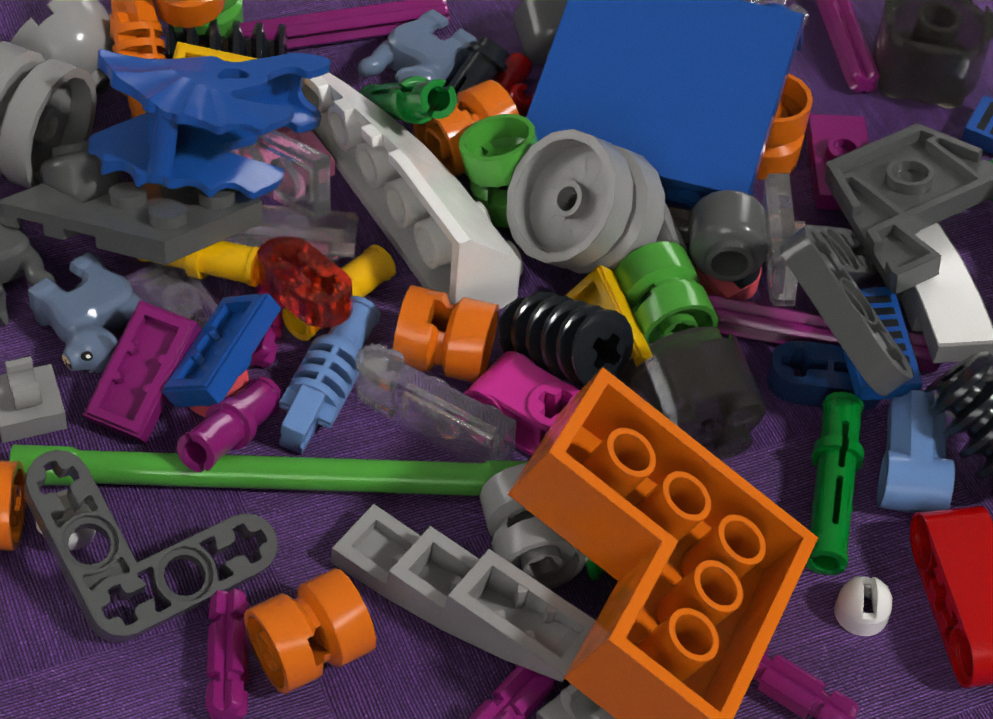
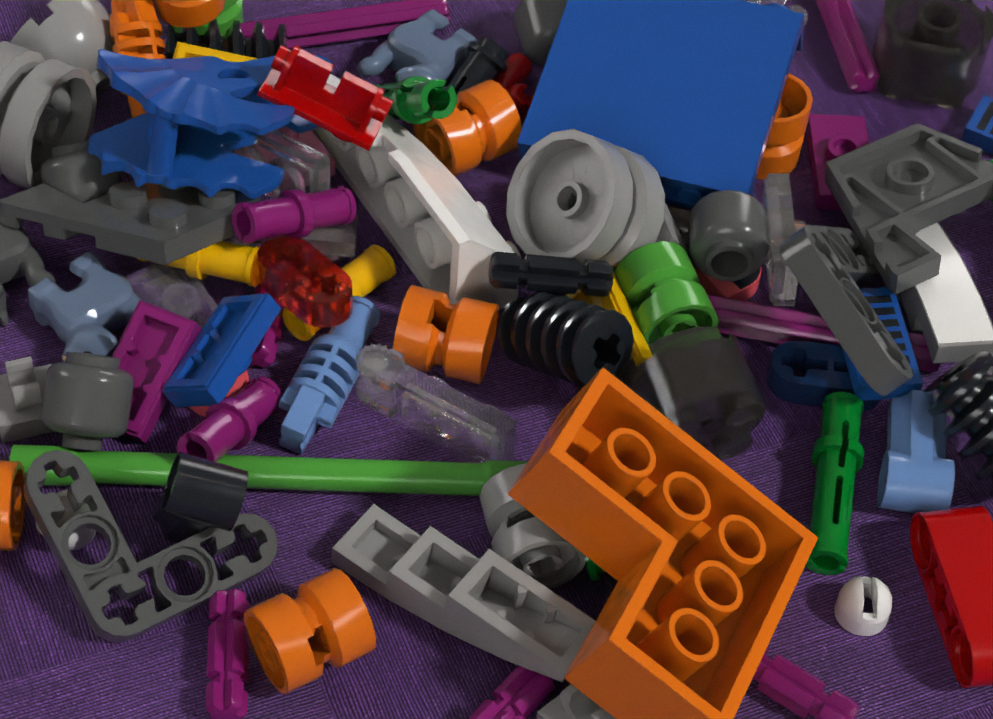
bright green wheel [459,114,538,228] -> none
dark pink piece [462,351,580,457] -> none
none -> dark grey head [41,351,134,451]
none -> black piece [153,452,248,543]
none -> magenta pin [231,185,356,244]
none -> red hinge [257,45,393,151]
none -> black axle [488,252,614,297]

